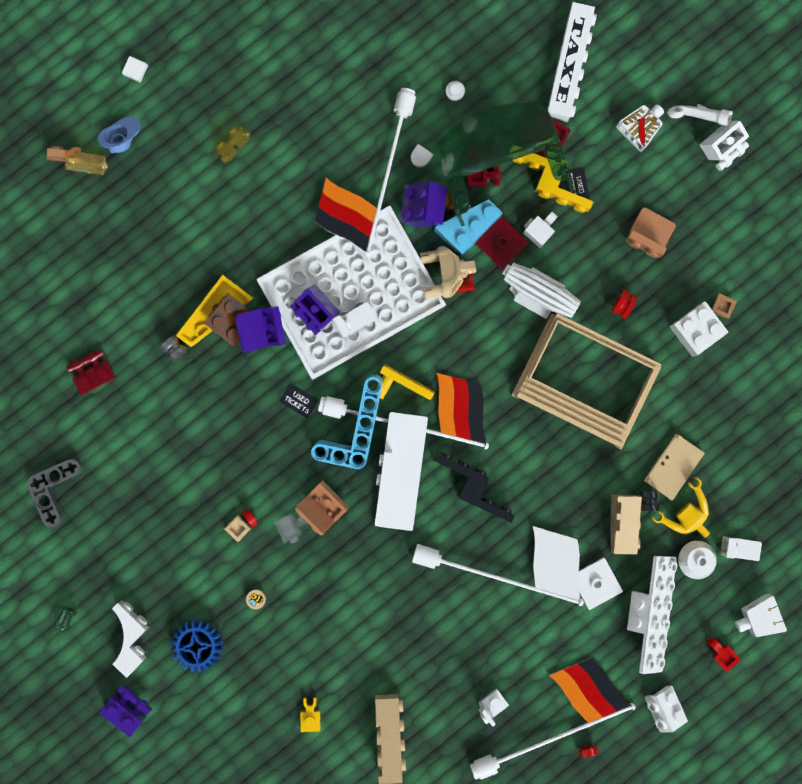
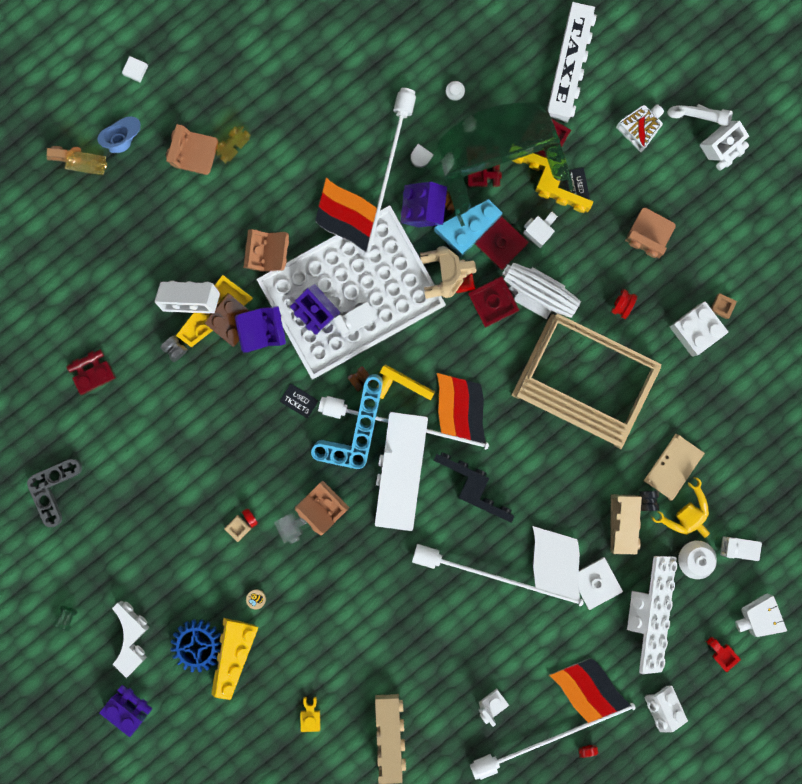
none -> white brick [155,281,220,313]
none -> nougat bracket [166,124,219,175]
none -> yellow wing [211,618,259,700]
none -> nougat bracket [243,229,289,272]
none -> reddish brown wheel [347,366,373,392]
none -> dark red plate [468,276,520,328]

